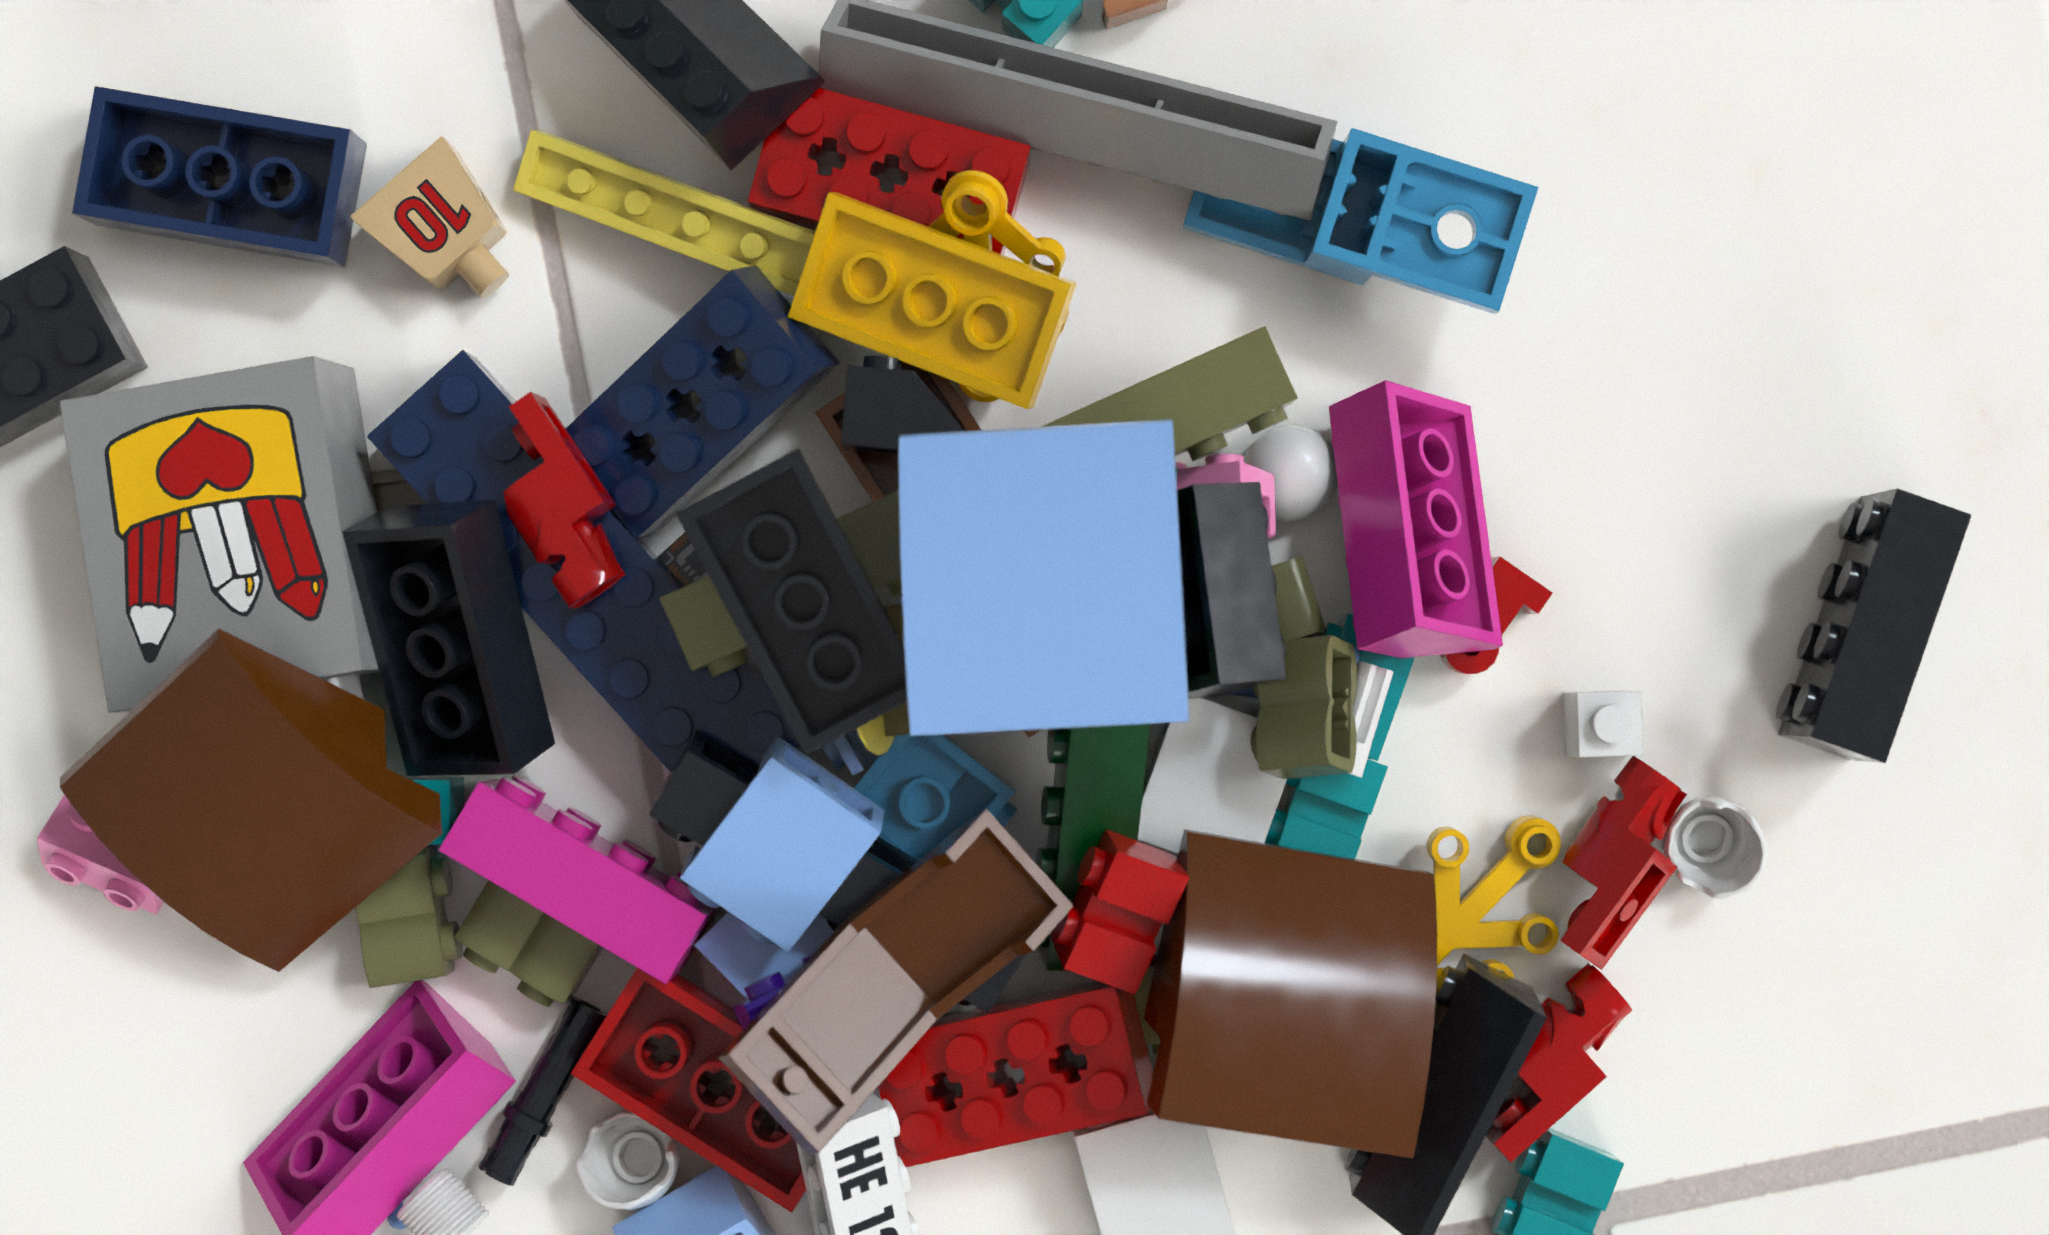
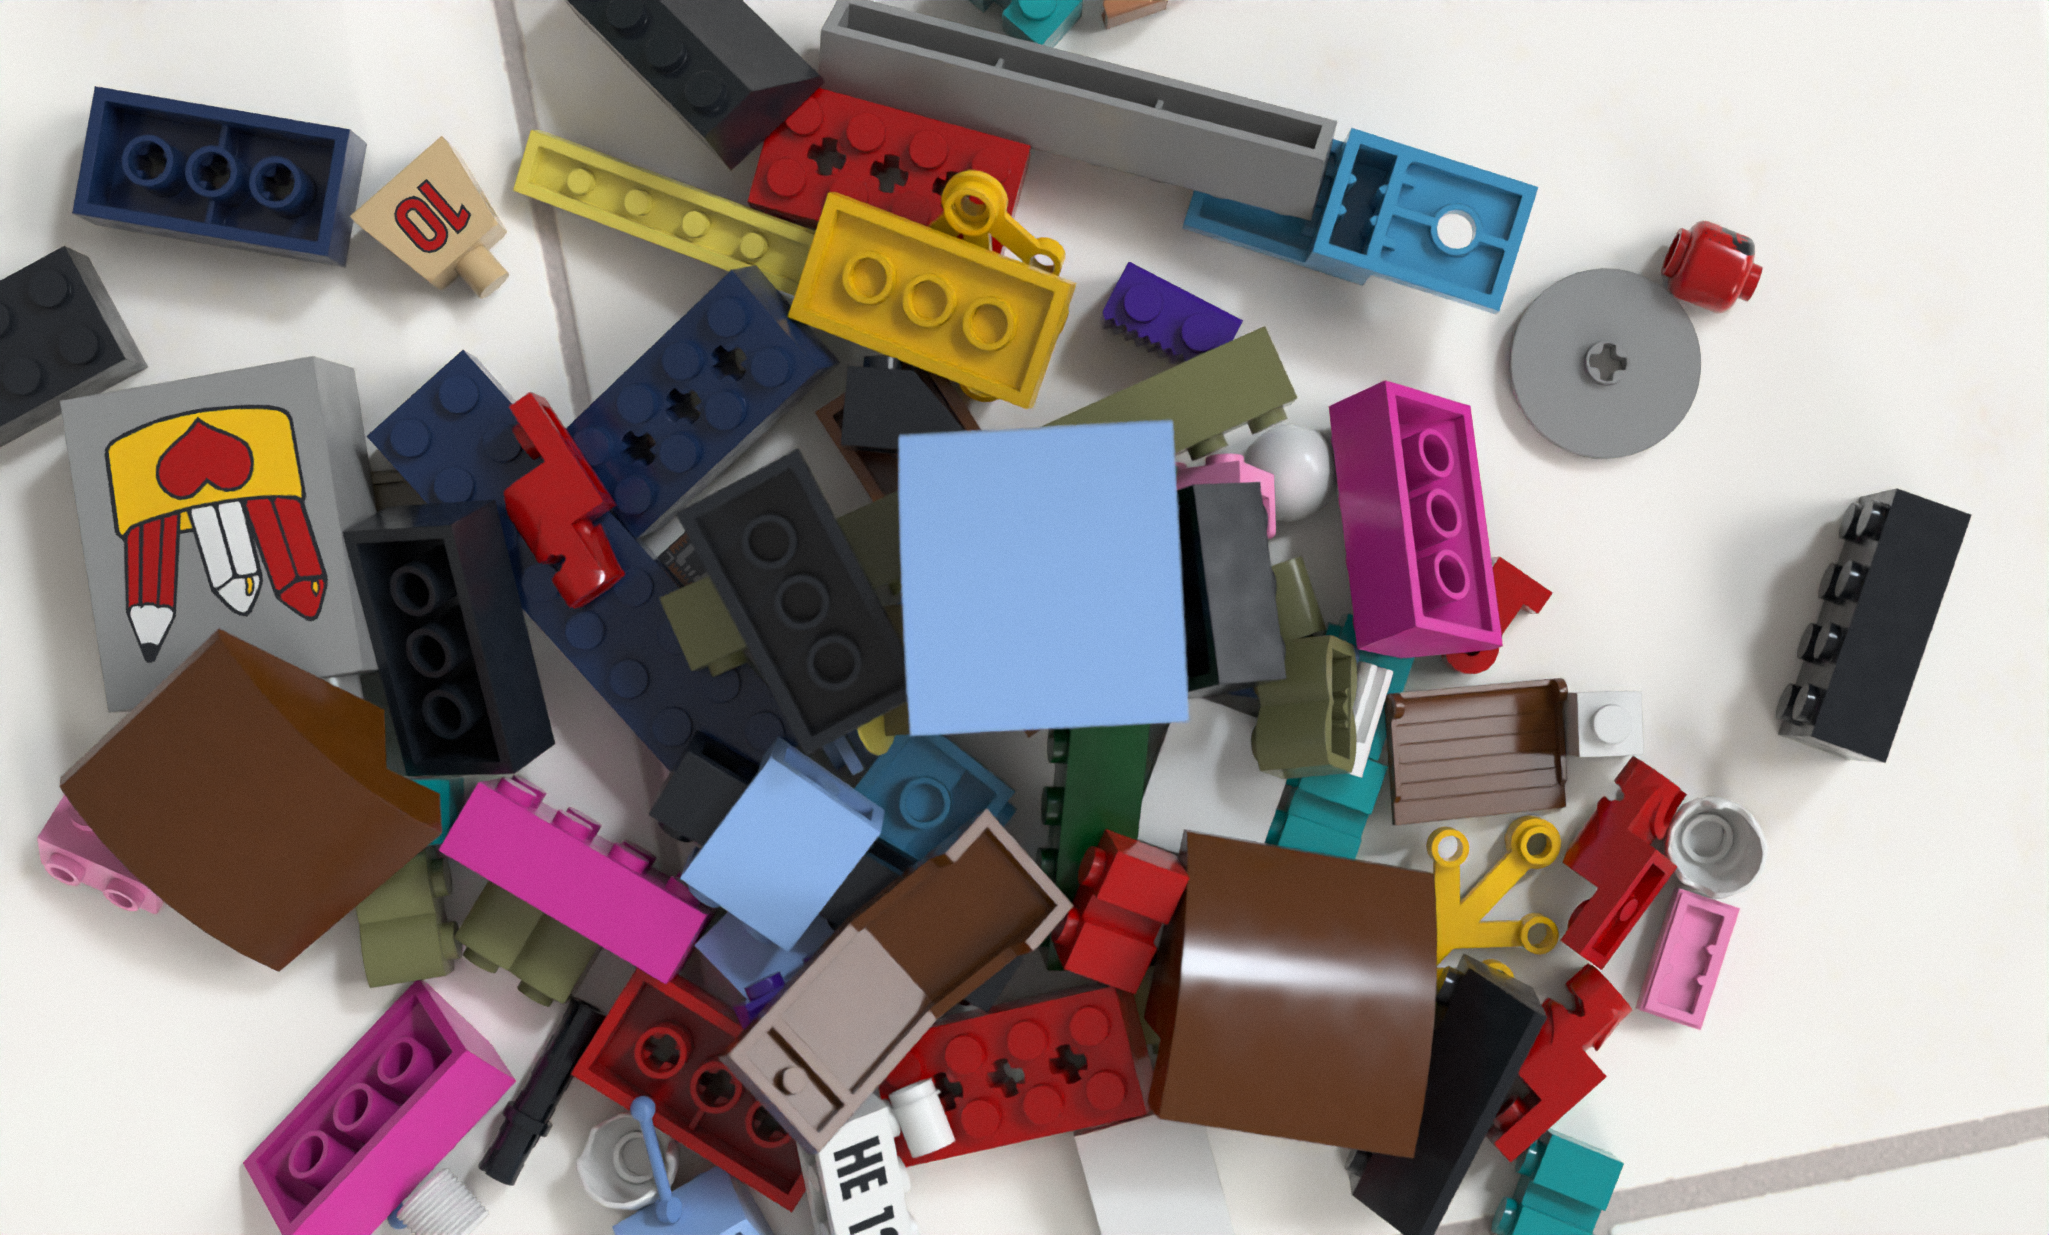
none -> medium blue hinge [630,1096,682,1223]
none -> white piece [888,1078,955,1158]
none -> dark purple brick [1100,261,1243,364]
none -> piece [1384,678,1568,826]
none -> light grey piece [1509,268,1701,459]
none -> bright pink plate [1635,887,1740,1030]
none -> red head [1661,220,1763,314]

